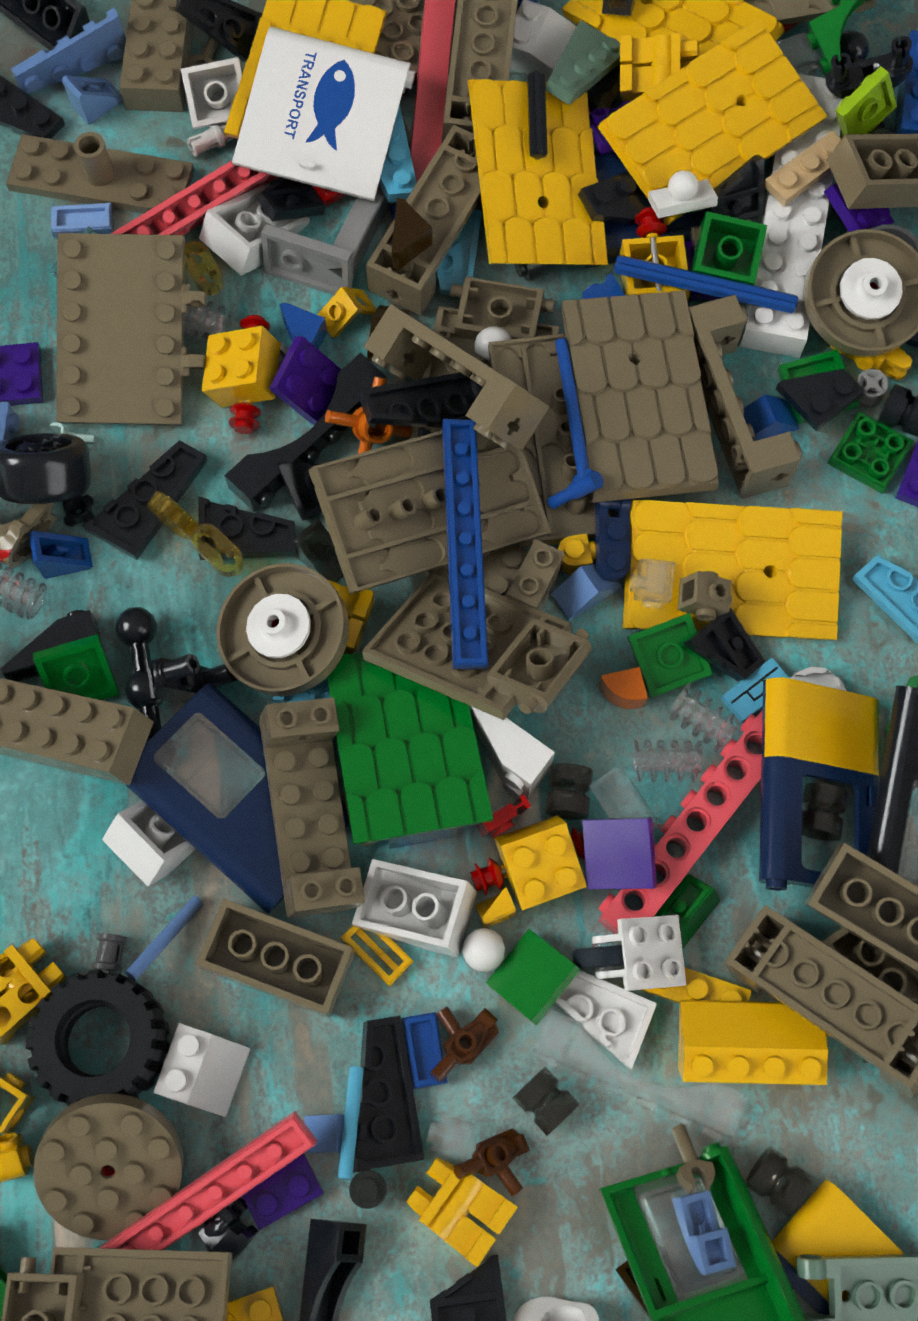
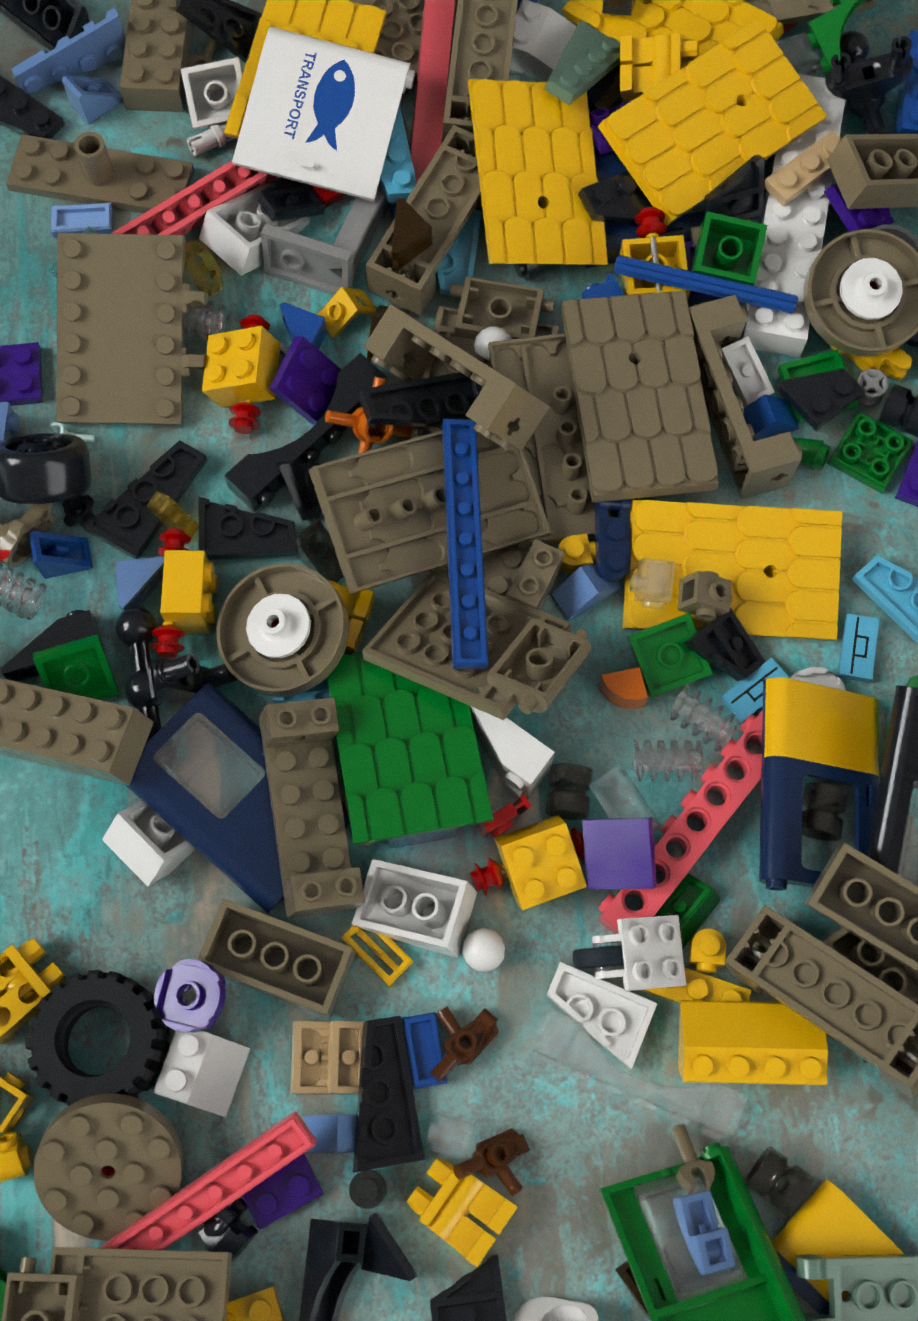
dark grey bush [91,933,127,973] -> none
medium blue bar [125,896,204,981] -> none
clear yellow beam [191,523,244,577] -> none
medium azure bar [338,1066,364,1180] -> none
yellow slope [475,887,516,928] -> none
green tile [486,929,581,1026] -> none
clear smoke wheel [512,1066,580,1136] -> none
black axle [527,71,548,160] -> none
blue bar [547,338,604,509] -> none
white tile [648,170,718,218] -> none
lime plate [835,66,897,137] -> none
none -> medium blue slope [115,556,164,612]
none -> yellow brick [151,528,218,658]
none -> plate [154,959,226,1032]
none -> tan slope [290,1021,363,1094]
none -> black slope [361,1212,417,1281]
none -> yellow plate [687,928,726,973]
none -> white plate [721,336,775,407]
none -> green cone [792,437,830,470]
none -> medium azure tile [837,613,879,683]

